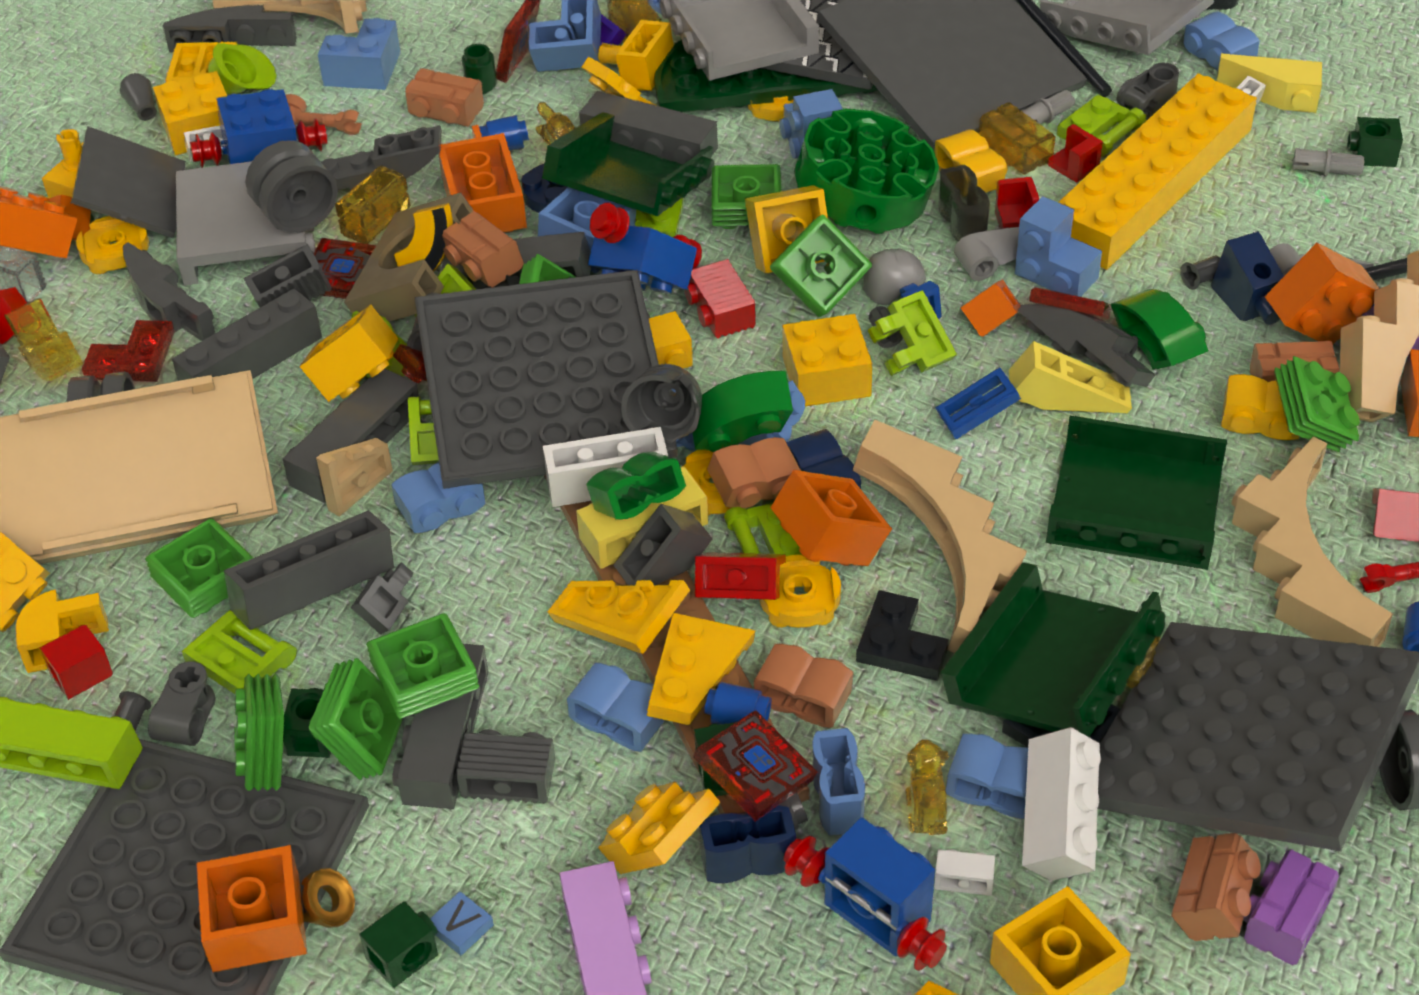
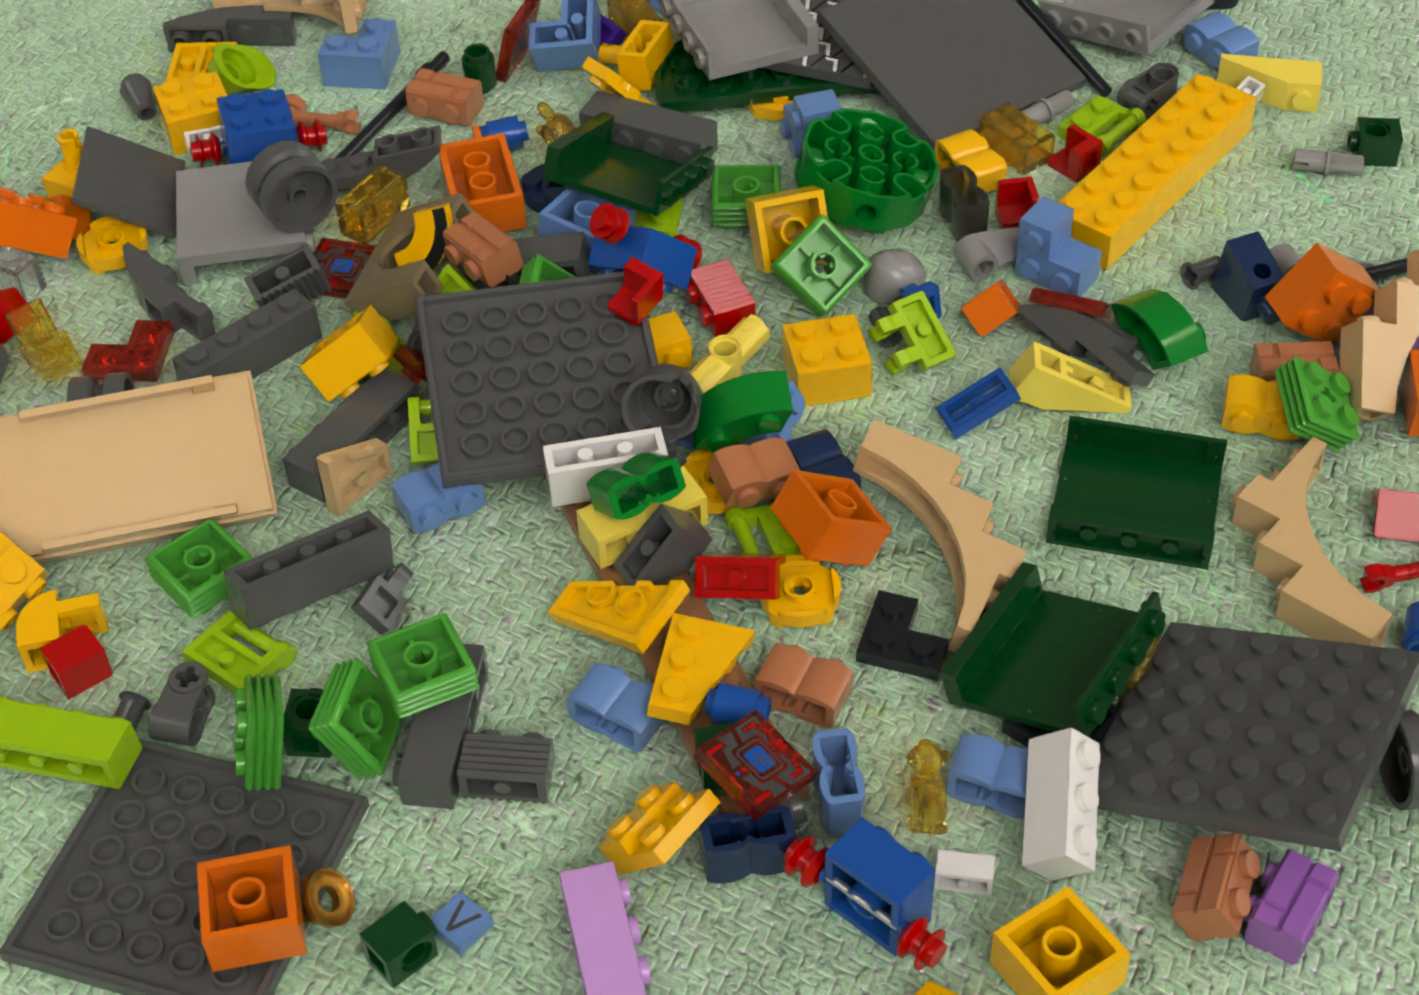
none -> black bar [334,51,450,159]
none -> red panel [608,257,664,327]
none -> light yellow piece [689,314,770,395]

